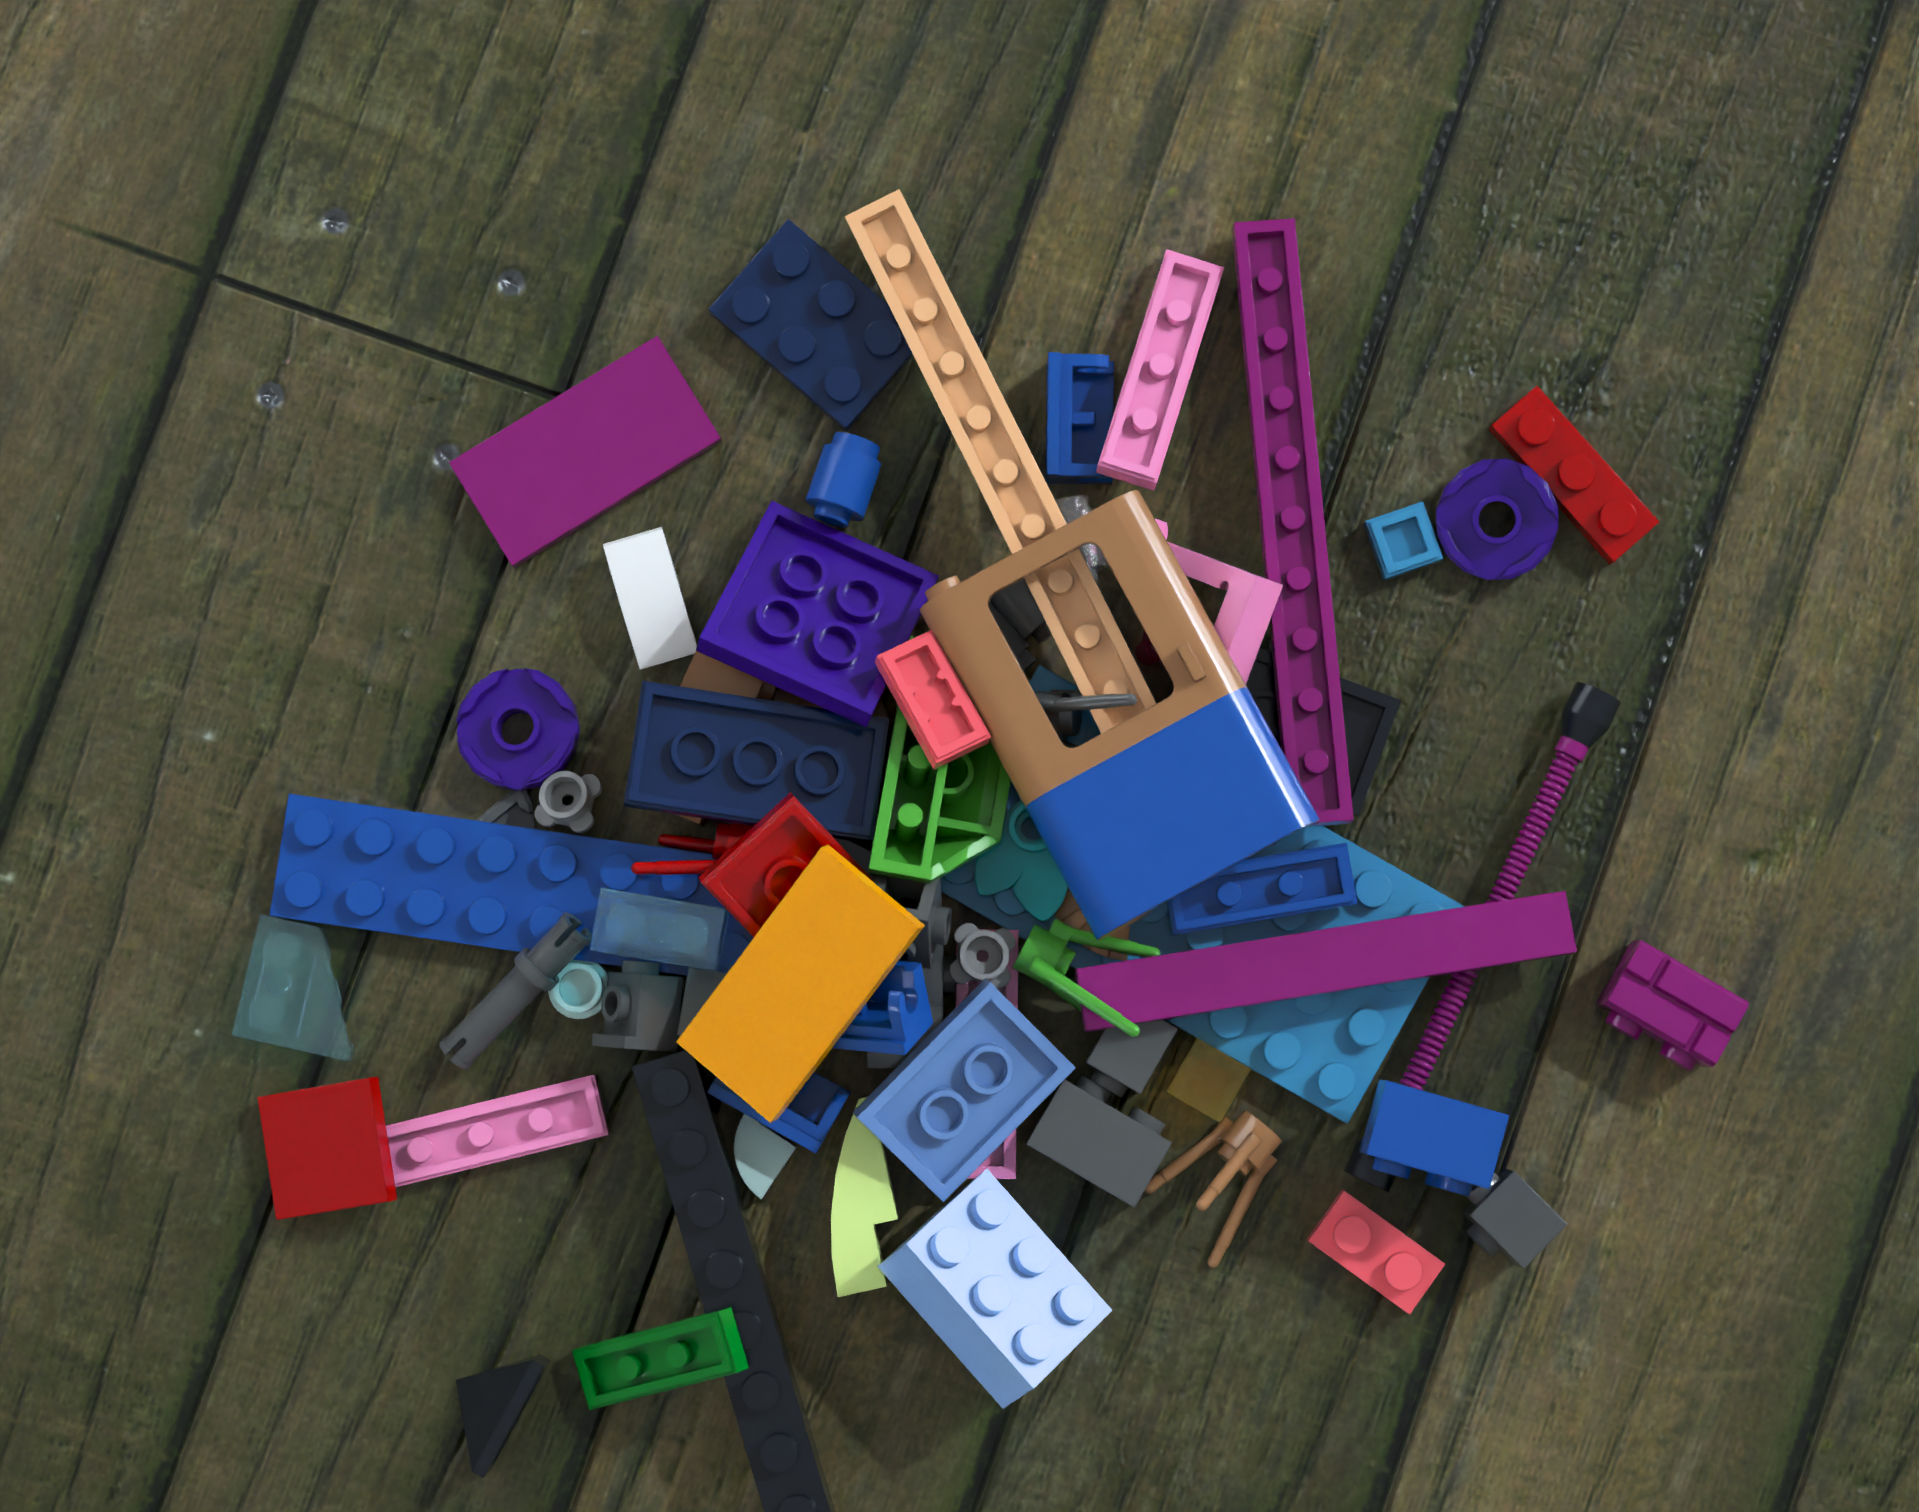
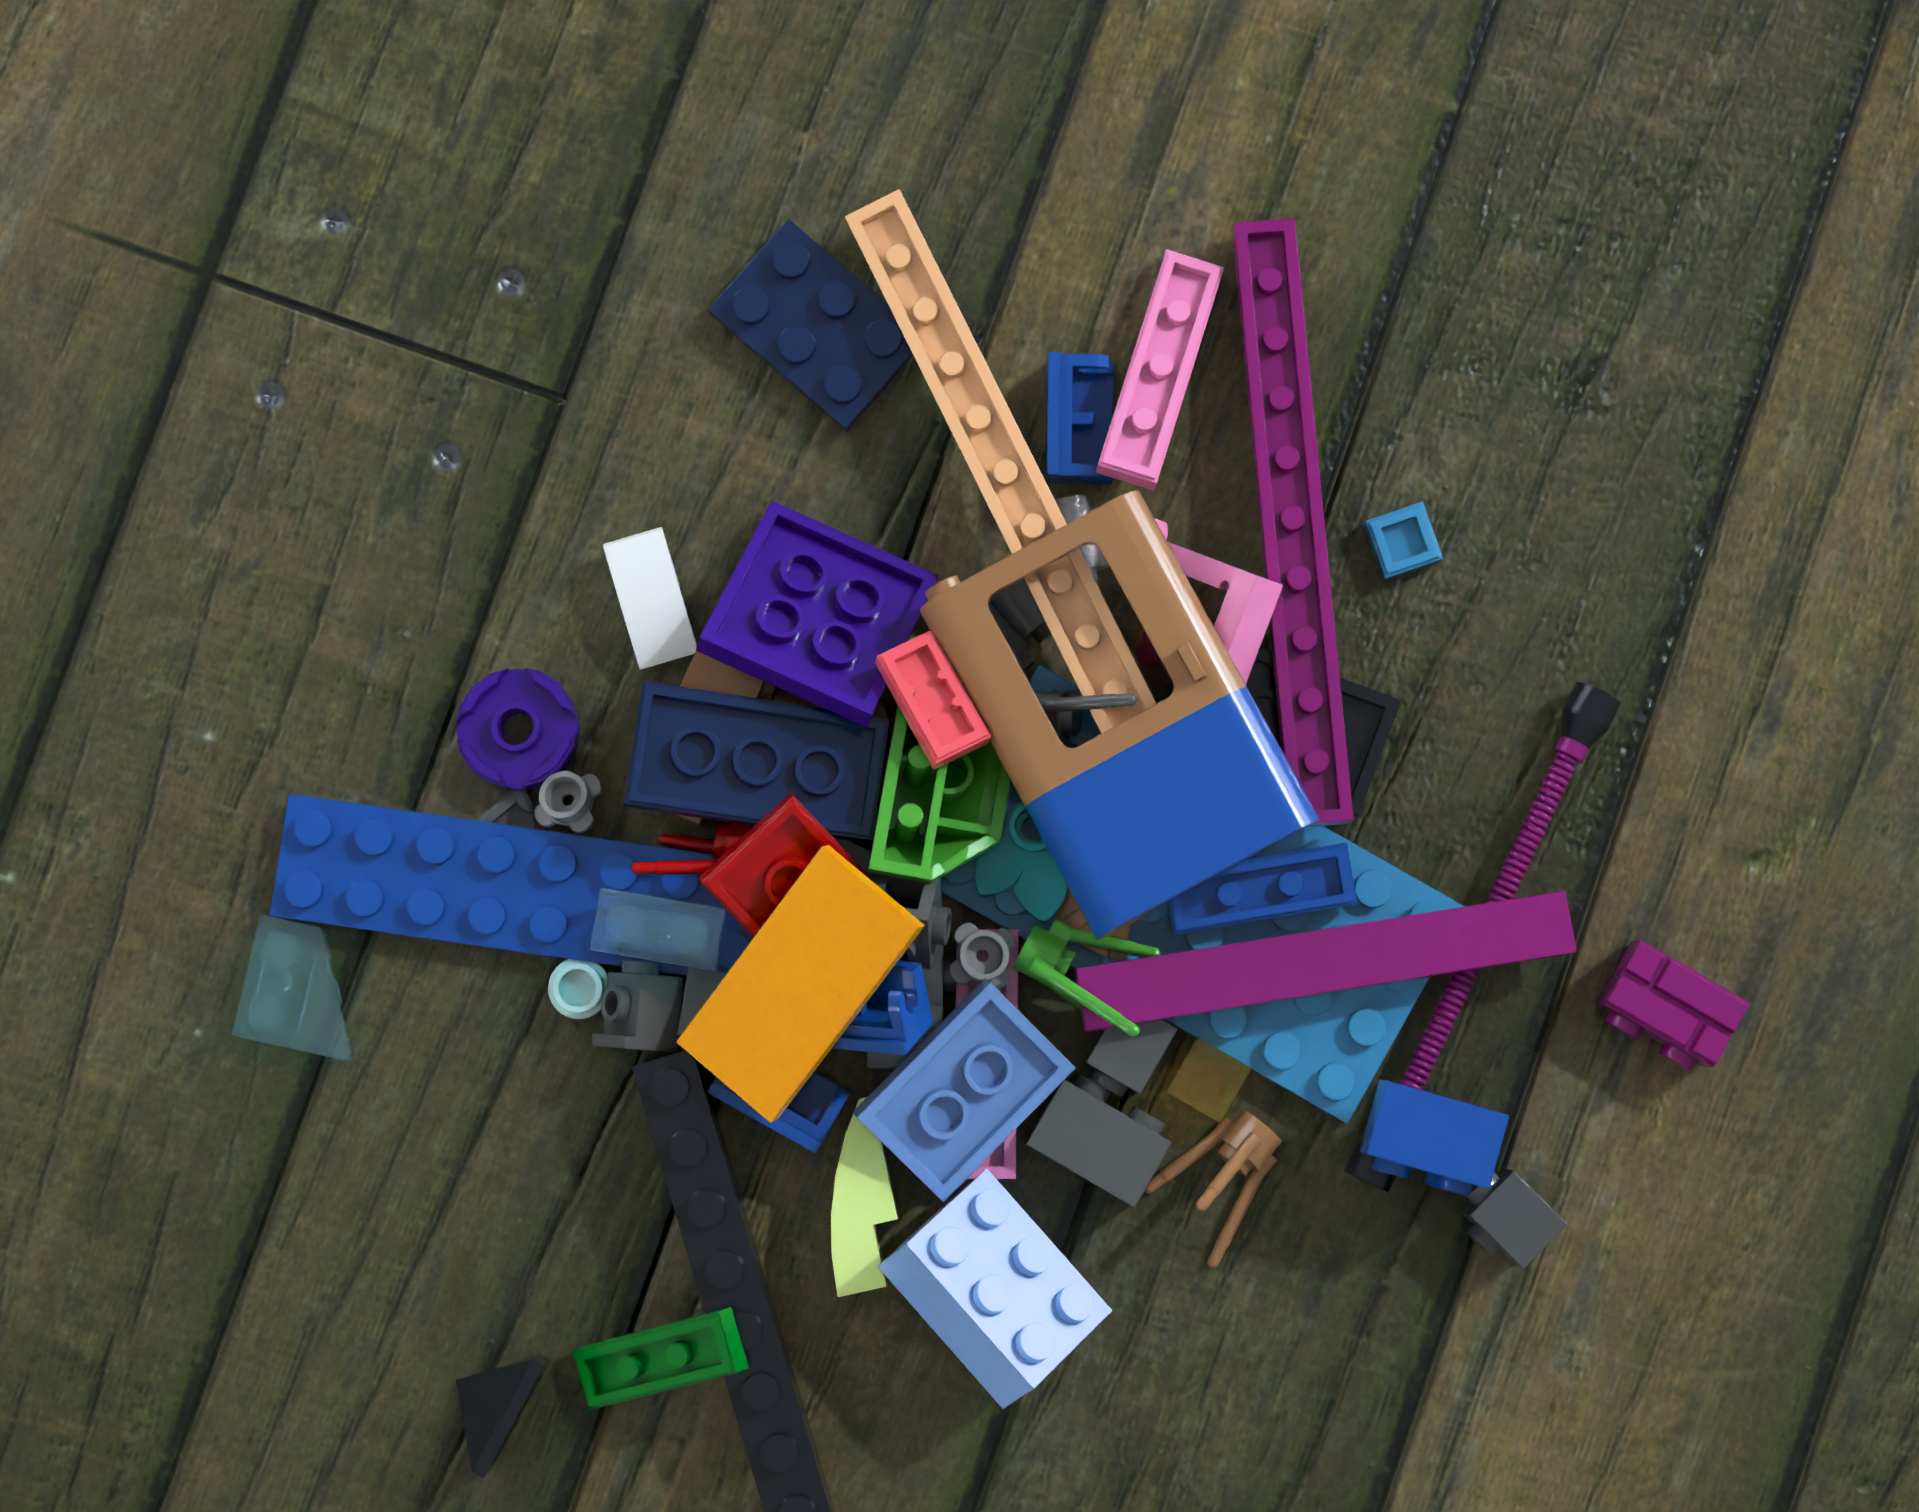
red tile [257,1076,397,1220] -> none
bright pink tile [386,1074,610,1187] -> none
dark grey pin [439,912,594,1070] -> none
magenta tile [448,335,722,568] -> none
light aqua tile [734,1114,797,1199] -> none
blue brick [805,432,882,528] -> none
coral plate [1306,1190,1445,1315] -> none
dark purple tile [1436,459,1558,580] -> none
red plate [1488,386,1659,565] -> none

